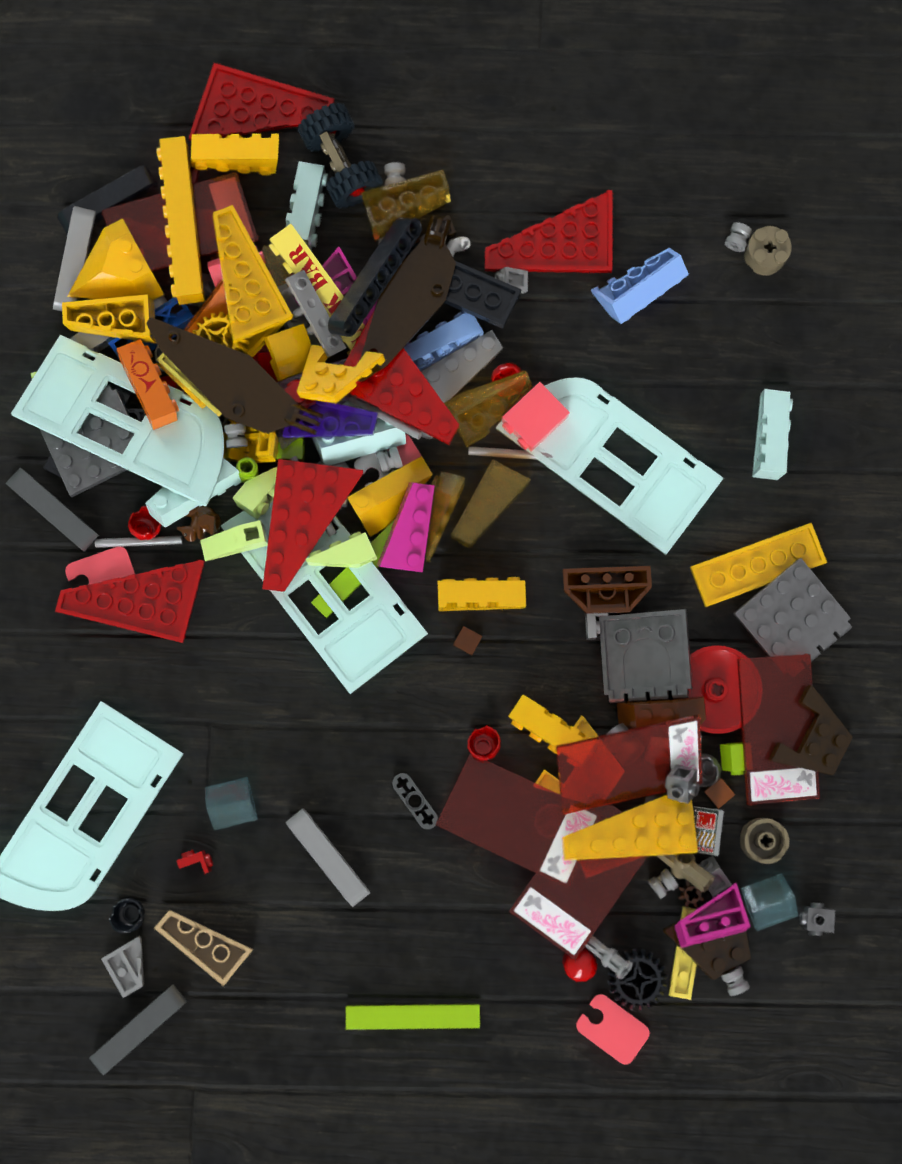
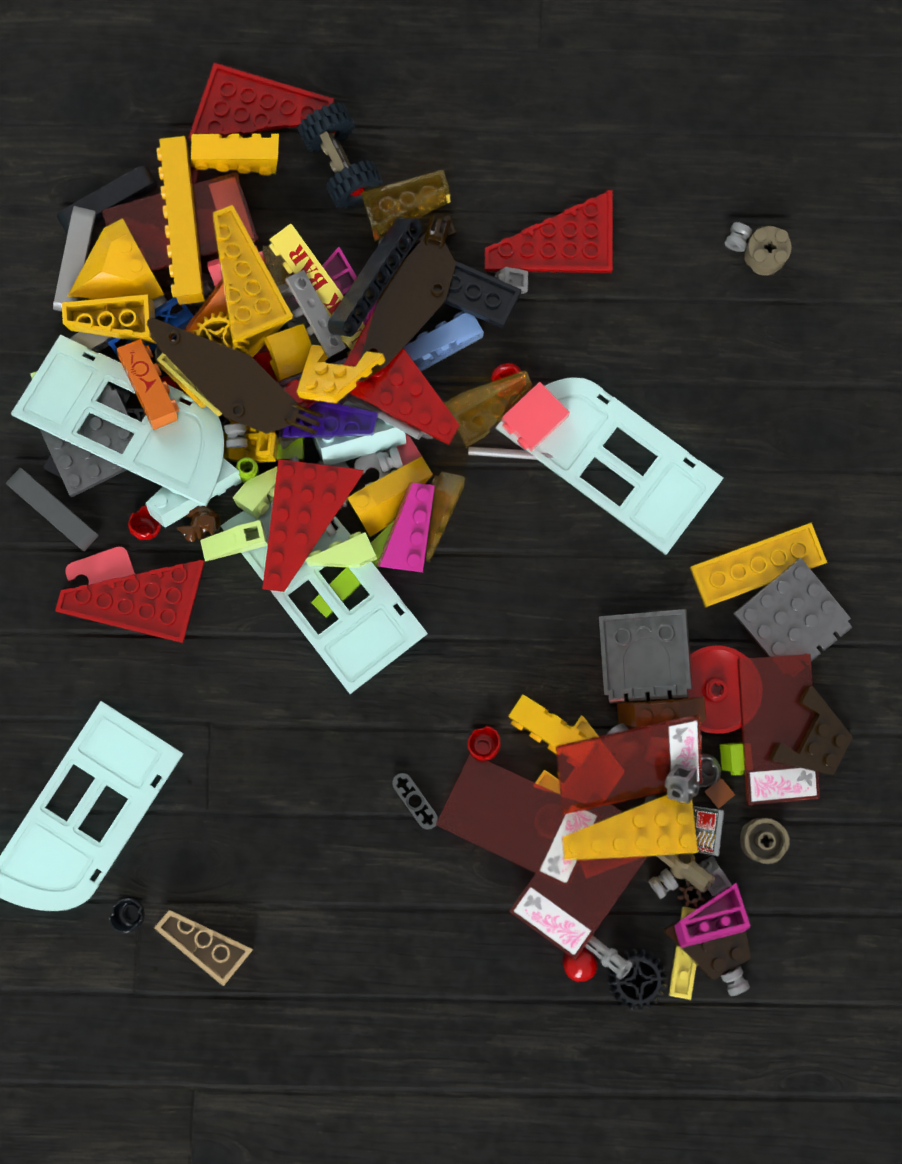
dark grey beam [89,984,187,1076] -> none
light grey bar [95,536,183,548] -> none
light grey wing [101,936,144,998] -> none
red bracket [176,849,213,874] -> none
clear light blue slope [205,777,258,830] -> none
light aqua wedge [286,161,328,251] -> none
light grey beam [286,808,370,907] -> none
lime tile [346,1004,480,1030] -> none
light grey wheel [384,162,406,190] -> none
light grey wing [421,330,503,405] -> none
yellow wedge [438,577,526,611] -> none
white arm [447,237,471,257] -> none
clear yellow wedge [451,459,531,548] -> none
reddish brown tile [453,626,483,656] -> none
reddish brown wedge [563,566,652,614] -> none
coral piece [576,994,650,1064] -> none
light grey bracket [585,613,608,640] -> none
light blue wedge [591,248,689,324] -> none
clear light blue slope [741,874,798,931] -> none
light aqua wedge [752,389,793,480] -> none
flat silver brick [799,902,835,936] -> none

